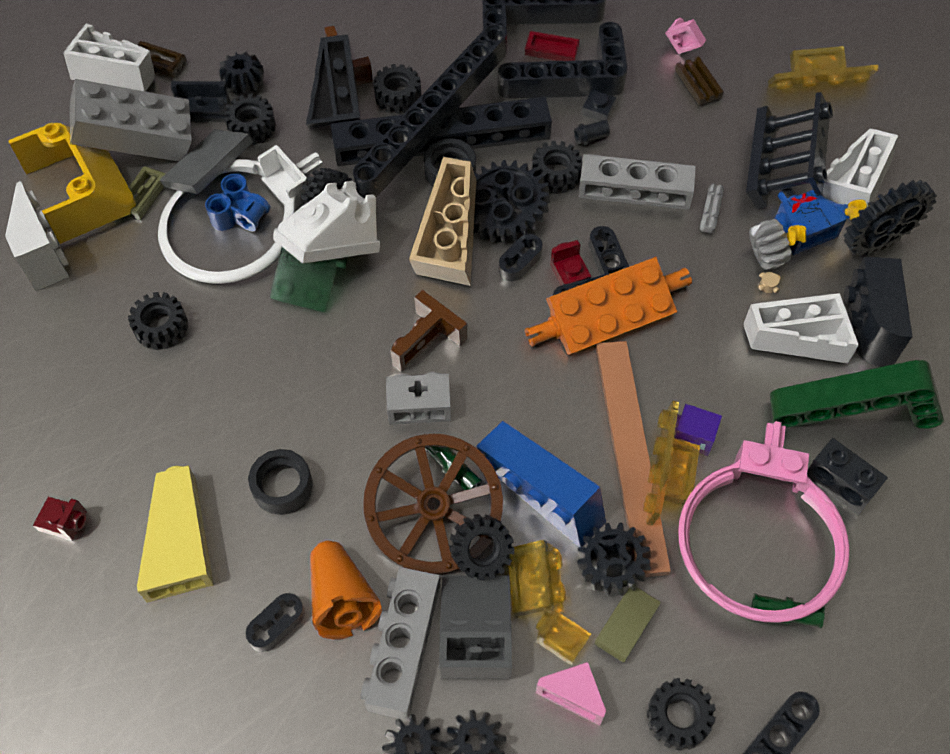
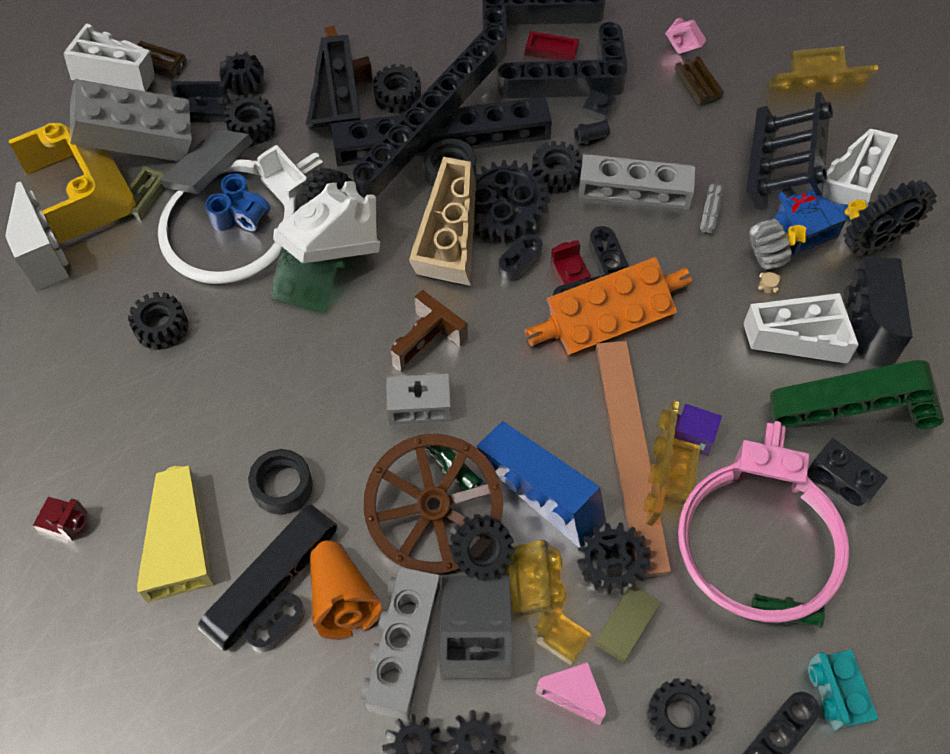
none -> black beam [197,504,338,651]
none -> teal bracket [808,649,879,731]

